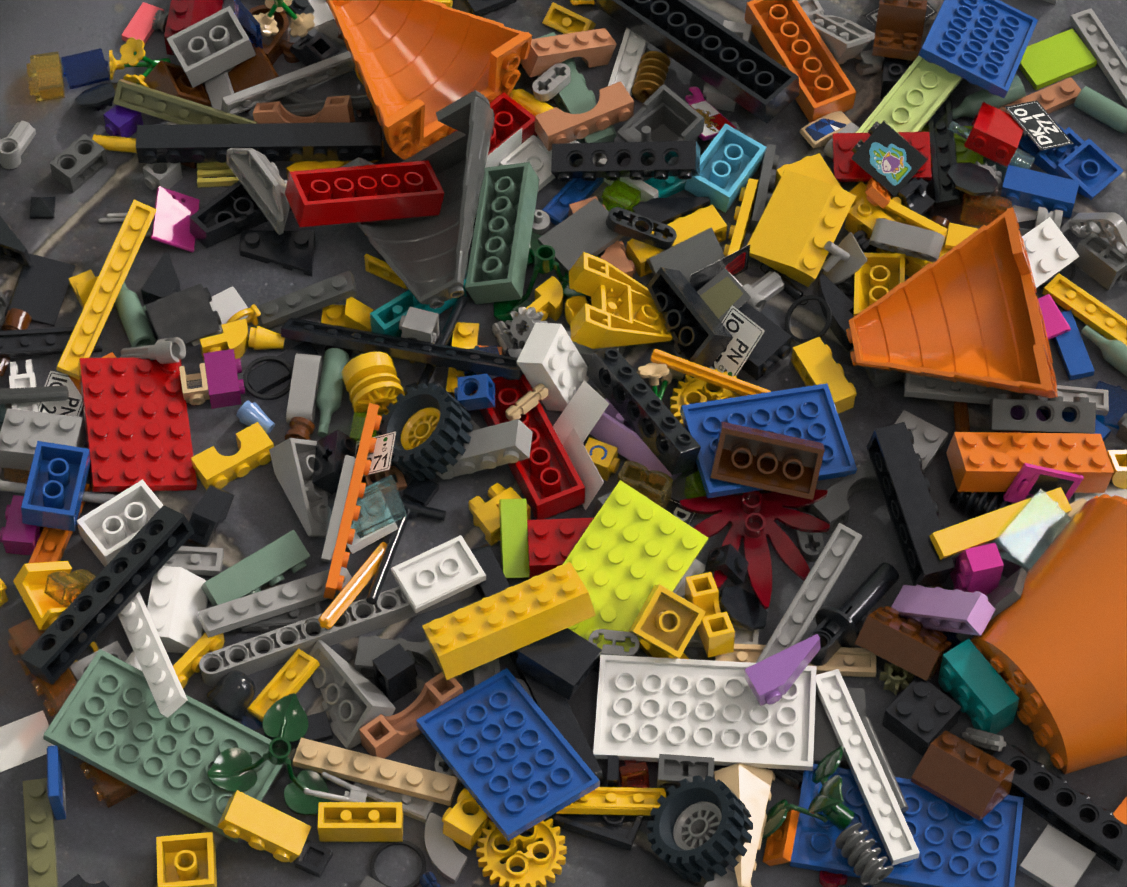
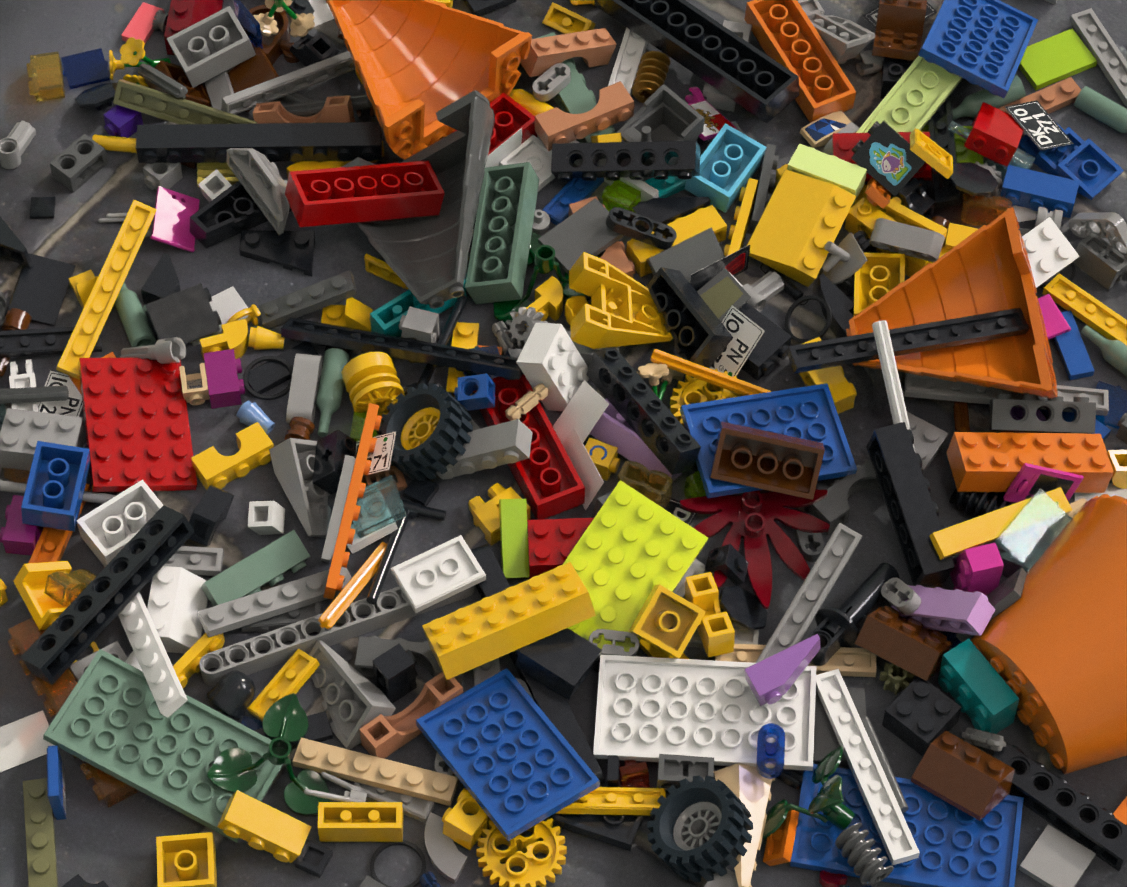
none -> dark grey axle [137,63,188,99]
none -> white brick [198,169,232,202]
none -> white brick [248,501,285,535]
none -> yellow plate [591,133,622,143]
none -> clear blue plate [756,723,785,779]
none -> black plate [786,308,1029,373]
none -> yellowish green brick [787,144,867,205]
none -> white axle [872,320,916,453]
none -> light grey beam [881,578,921,615]
none -> yellow tile [910,128,953,179]

